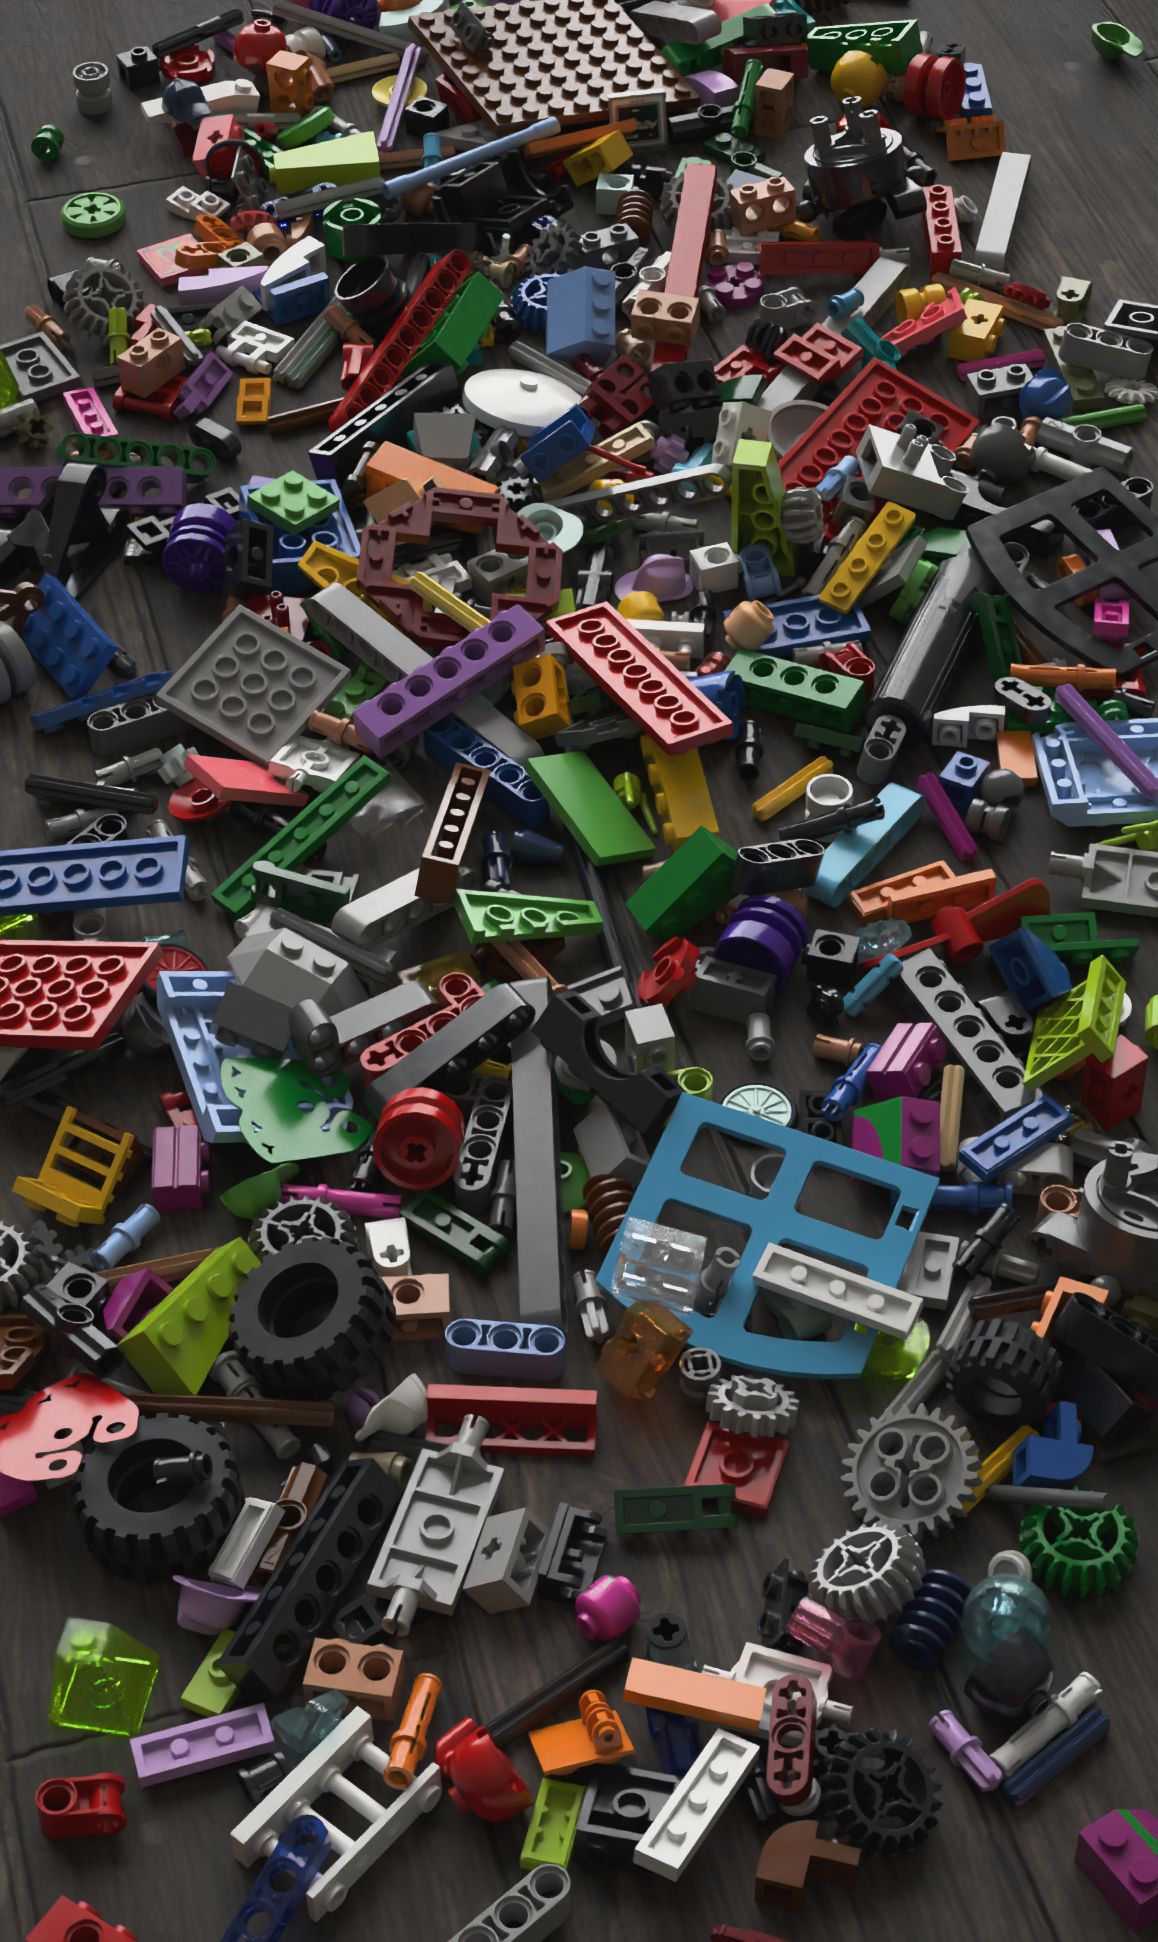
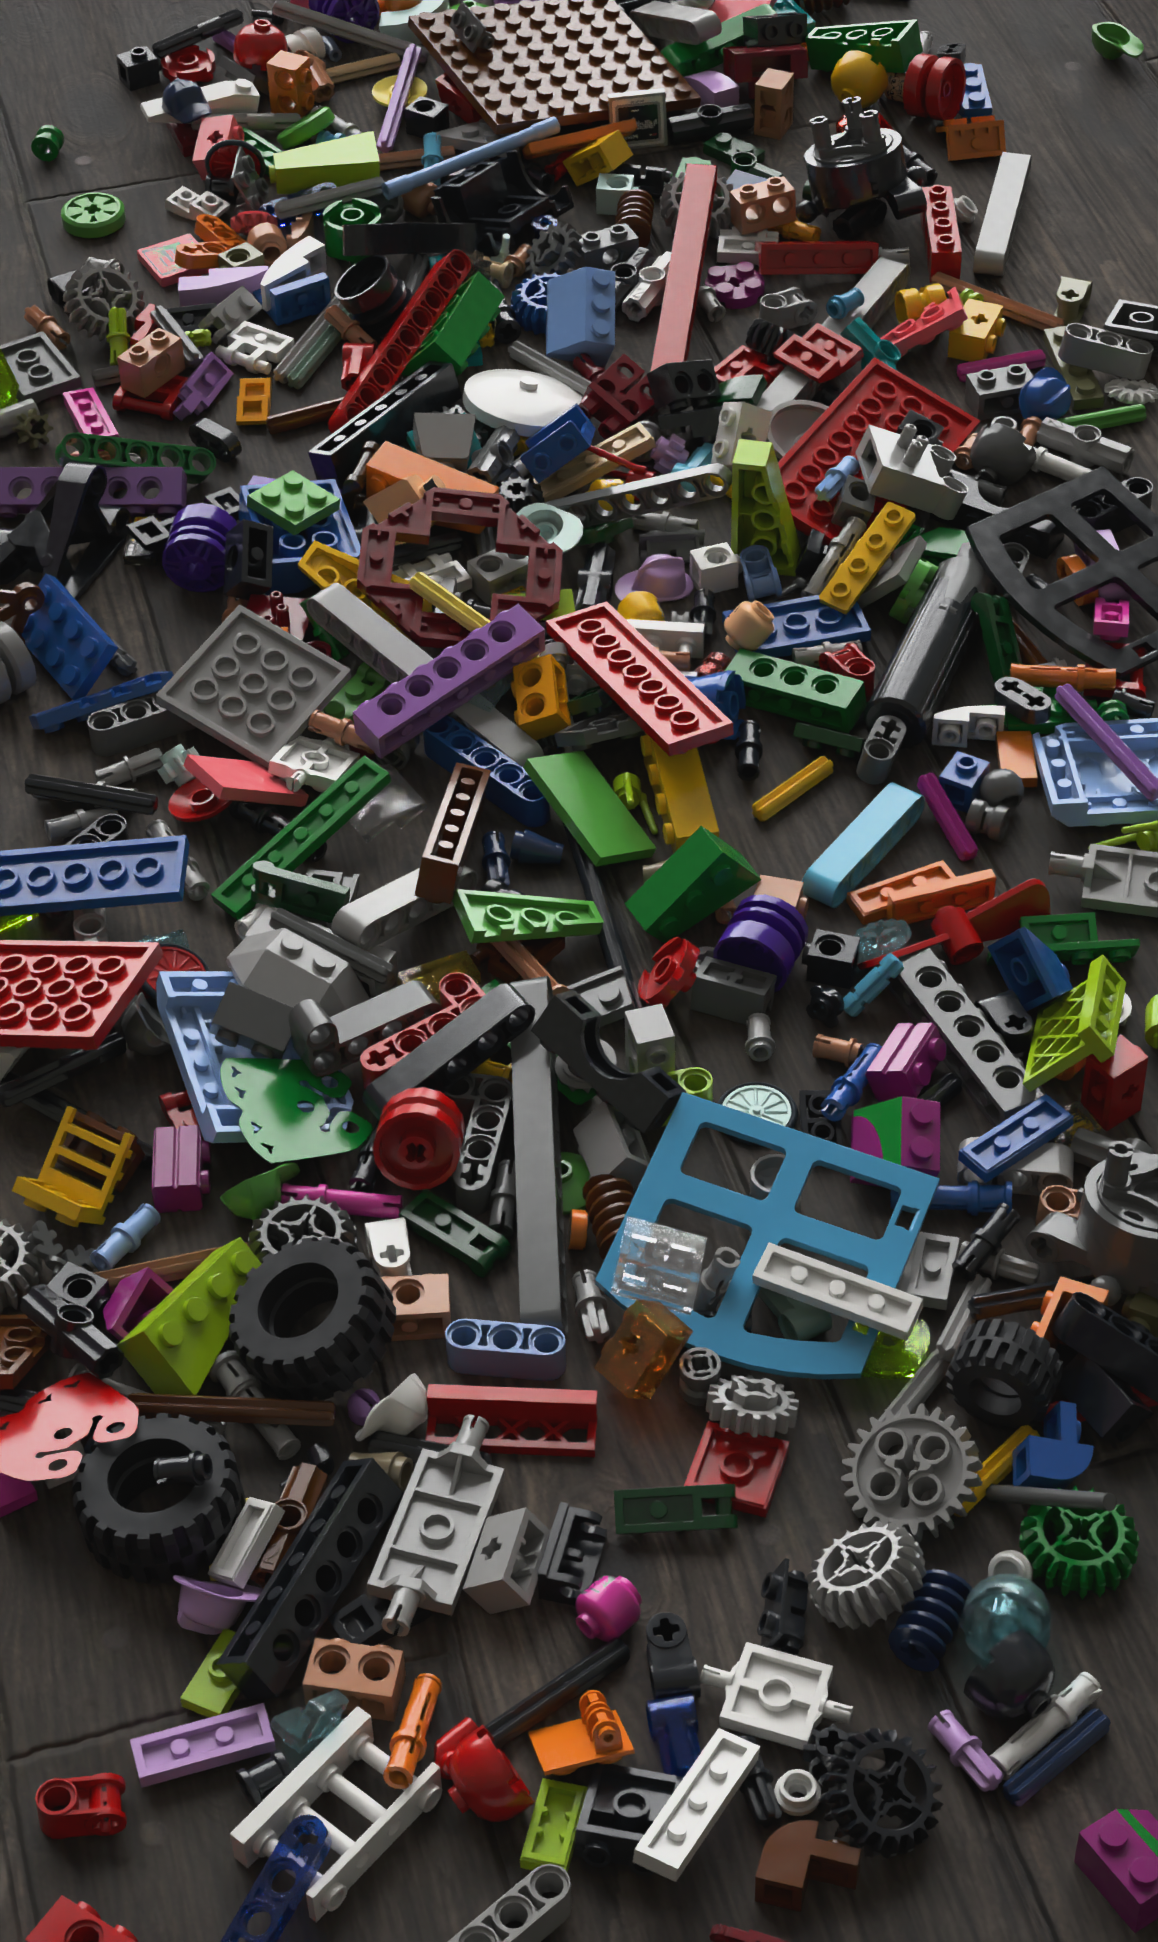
clear neon green slope [48,1617,161,1737] -> none
light grey wheel [72,62,113,115] -> none
red arm [255,122,279,144] -> none
tan bush [613,329,651,367] -> none
tile [622,1658,767,1732] -> none
nougat brick [631,290,700,346] -> none
nougat pin [705,229,729,266] -> none
black beam [729,839,825,896] -> none
green pin [730,59,763,138] -> none
dark red beam [766,1674,817,1807] -> none
black pin [779,797,885,841] -> none
light grey gear [781,487,824,544] -> none
clear pink piece [786,1597,881,1680] -> none
white wheel [805,774,853,842] -> none
tan axle [940,1064,965,1173] -> none
light grey axle [949,259,1010,293] -> none
red gear [1004,282,1052,309] -> none

